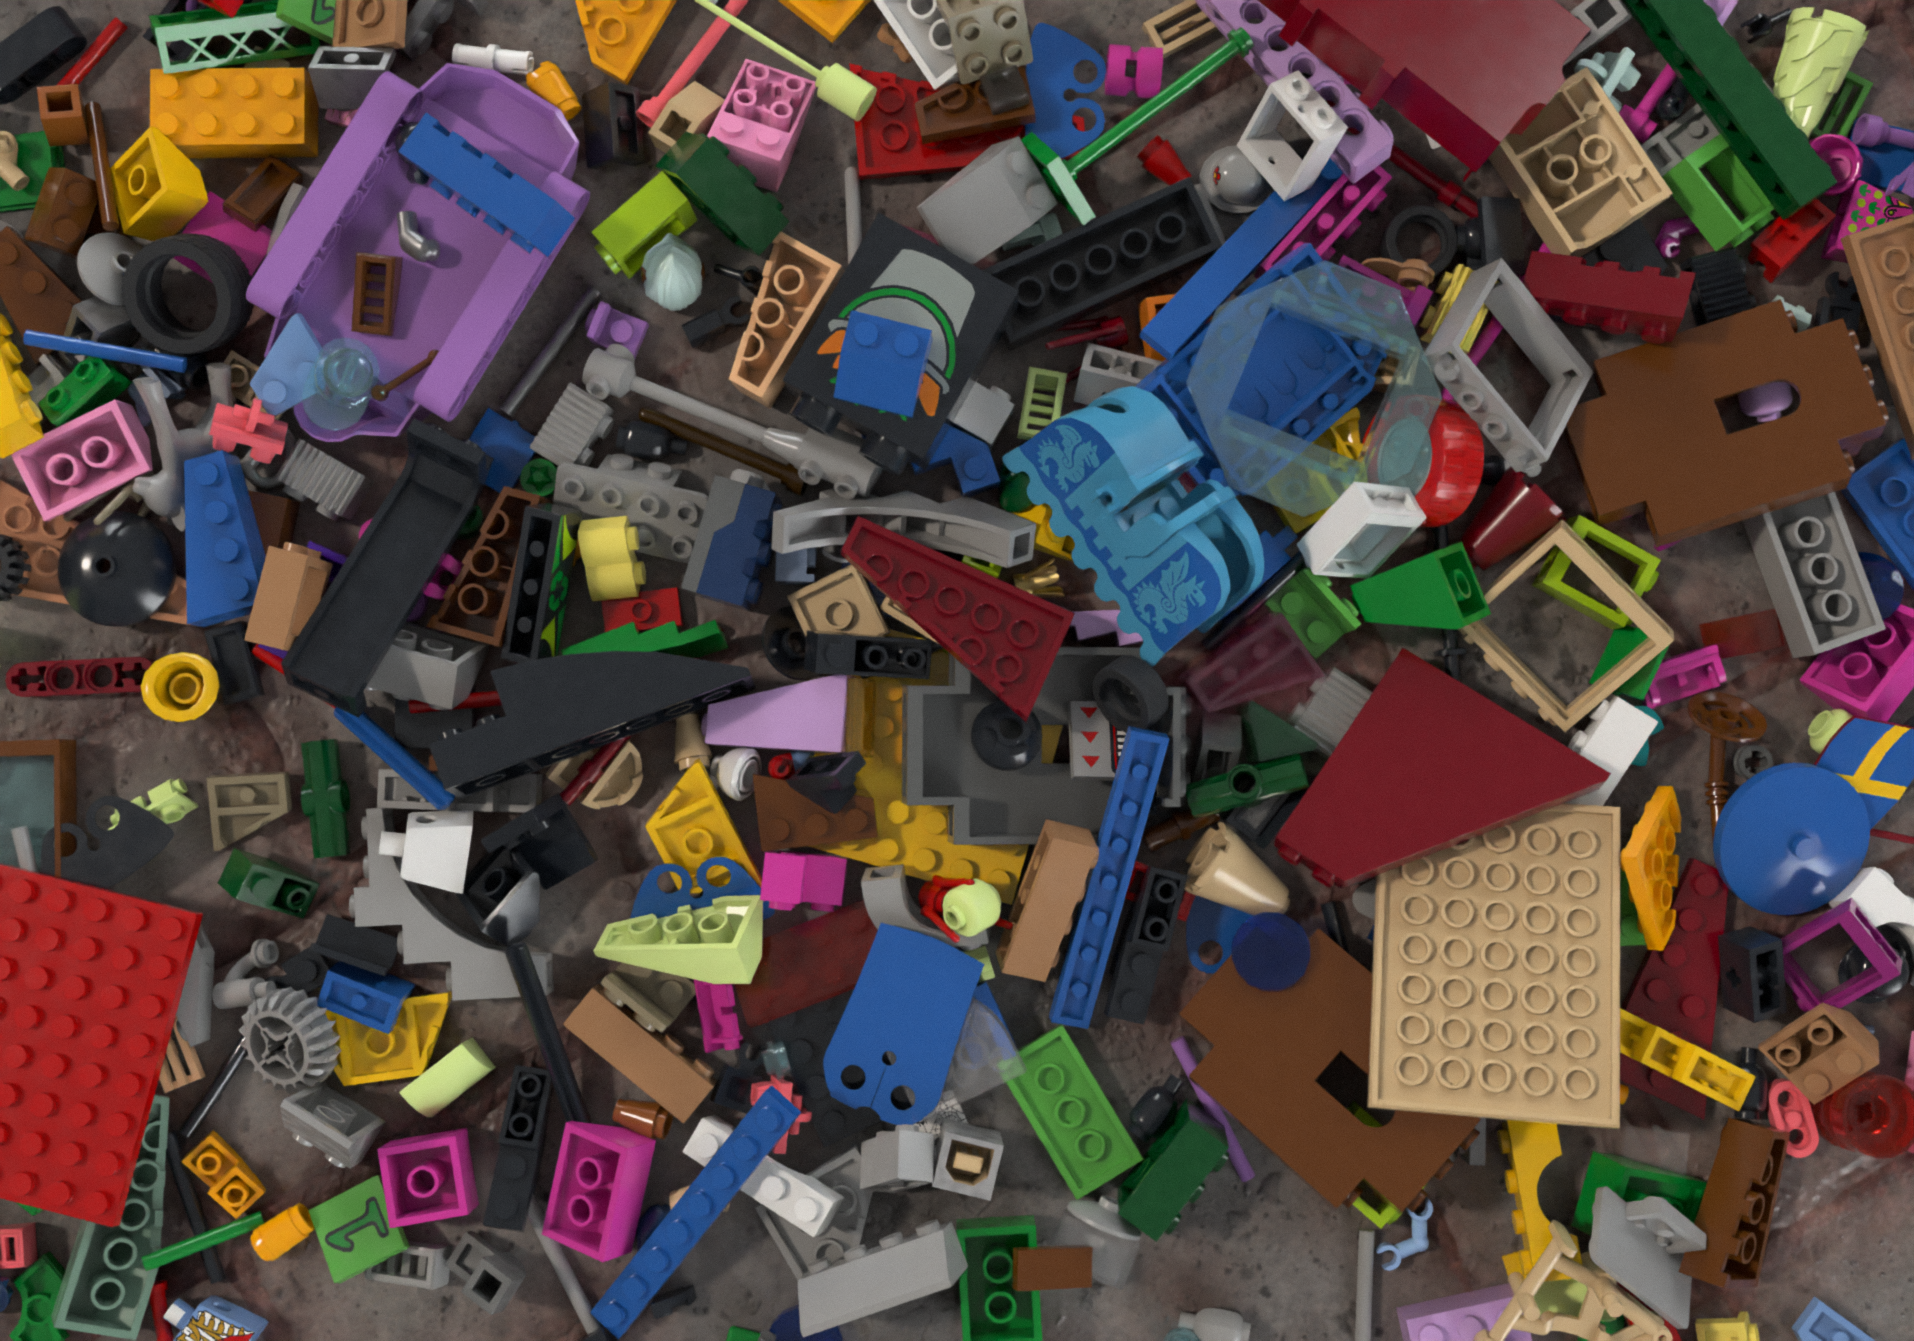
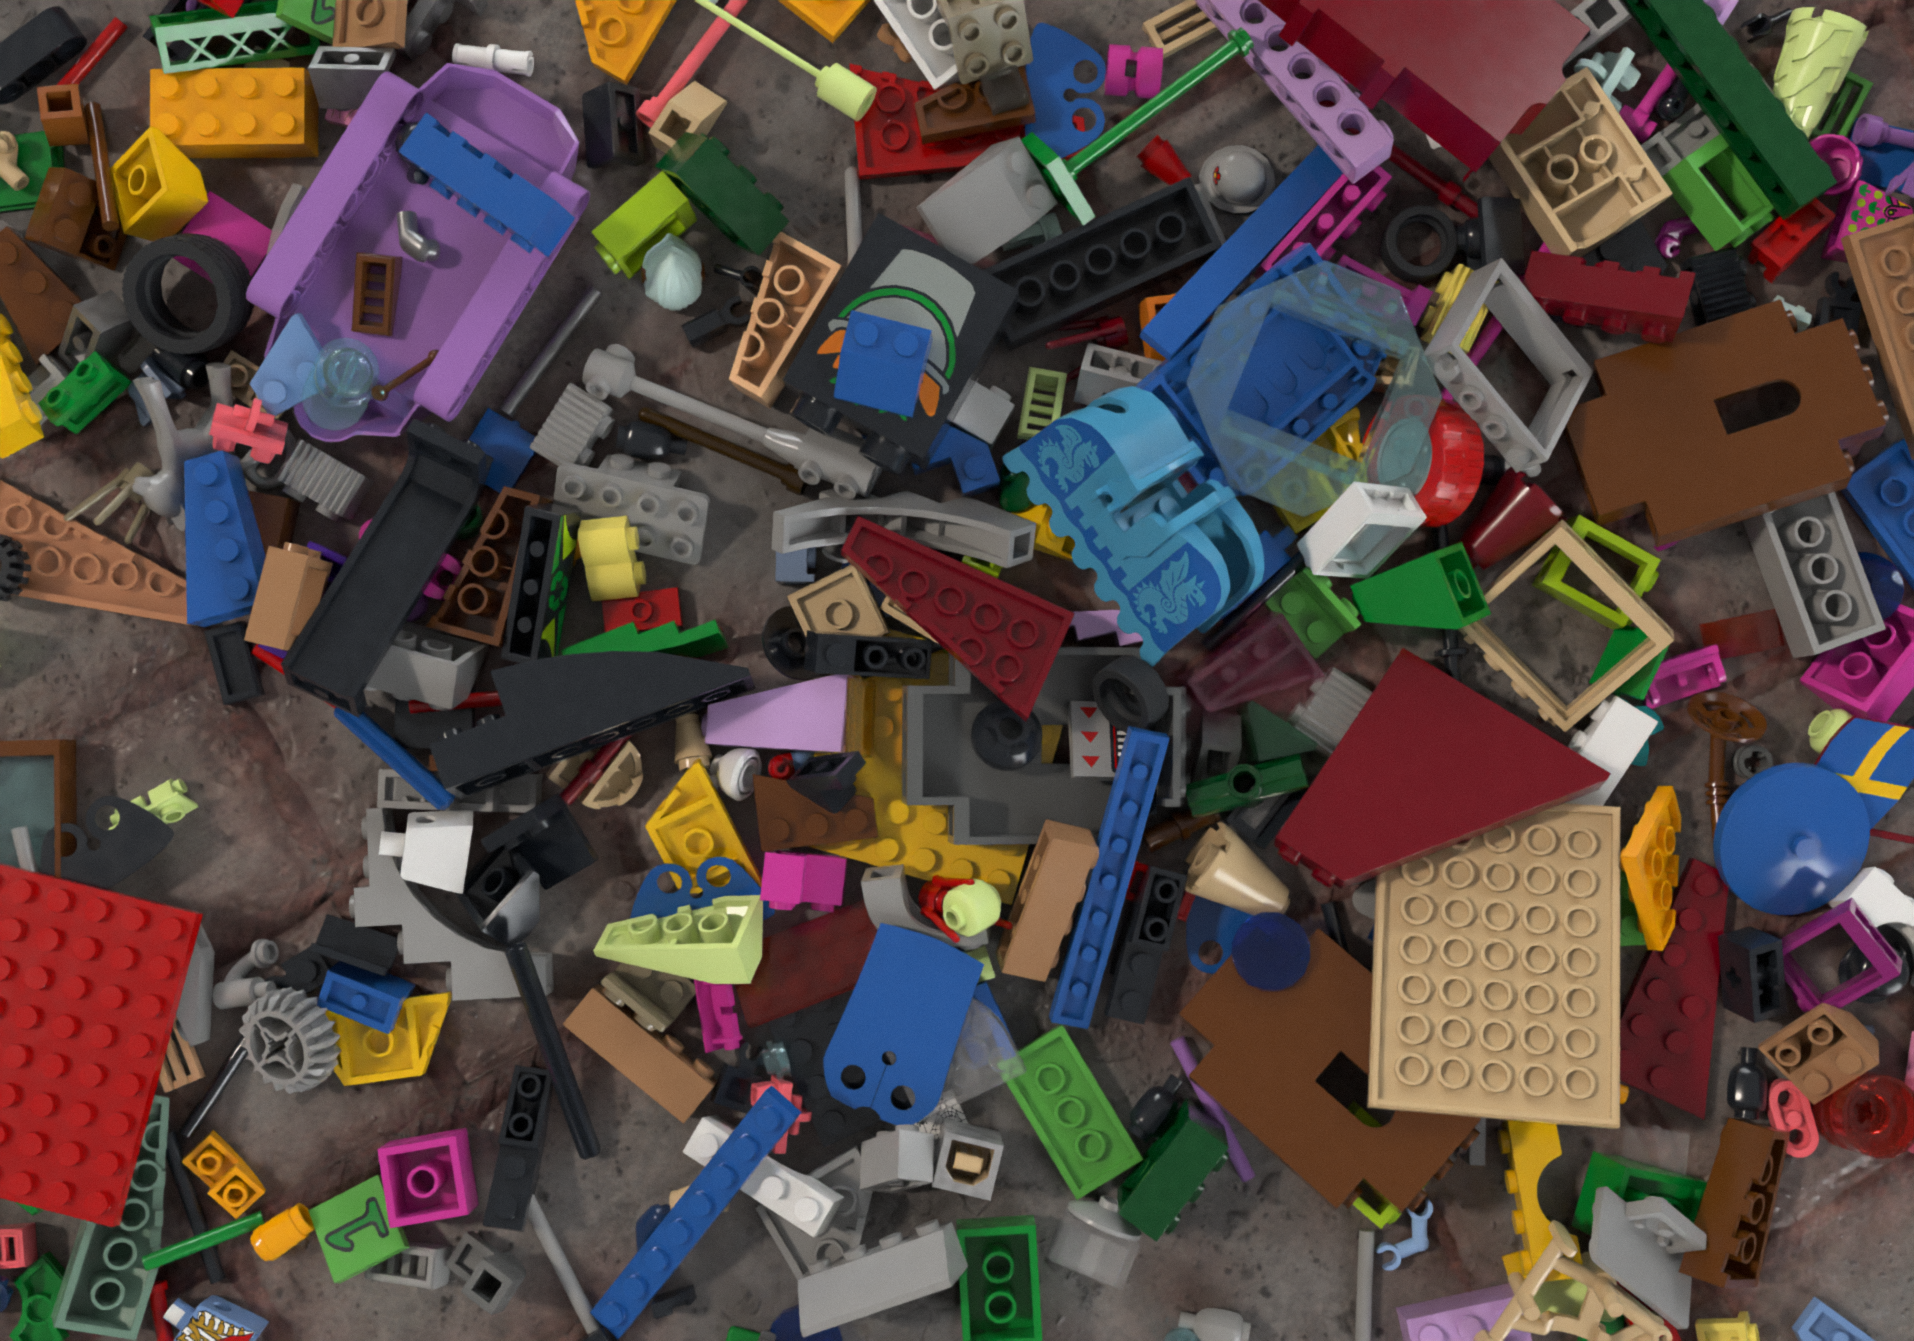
dark red beam [5,657,155,698] -> none
bright pink slope [11,400,153,522] -> none
blue bar [23,329,187,373] -> none
black dish [58,511,177,627] -> none
light grey dish [77,233,142,306] -> none
yellow hat [141,652,219,722] -> none
dark tan wing [206,771,292,851] -> none
dark green slope [218,848,320,919] -> none
reddish brown tile [222,154,303,232] -> none
light grey slope [280,1082,386,1169] -> none
dark green piece [301,739,350,858] -> none
yellowish green brick [399,1037,496,1117] -> none
green tile [520,459,557,498] -> none
light orange piece [526,61,582,121] -> none
dark pink slope [542,1121,656,1262] -> none
medium lavender bracket [585,301,649,359] -> none
dark orange cone [612,1098,674,1140] -> none
dark blue piece [681,469,783,611] -> none
bright pink slope [707,59,816,193] -> none
reddish brown tile [1012,1244,1093,1291] -> none
pearl gold piece [1013,558,1065,598] -> none
white window [1237,70,1348,201] -> none
medium nougat plate [1362,258,1435,291] -> none
yellow slope [1620,1008,1756,1111] -> none
lavender head [1737,382,1793,422] -> none

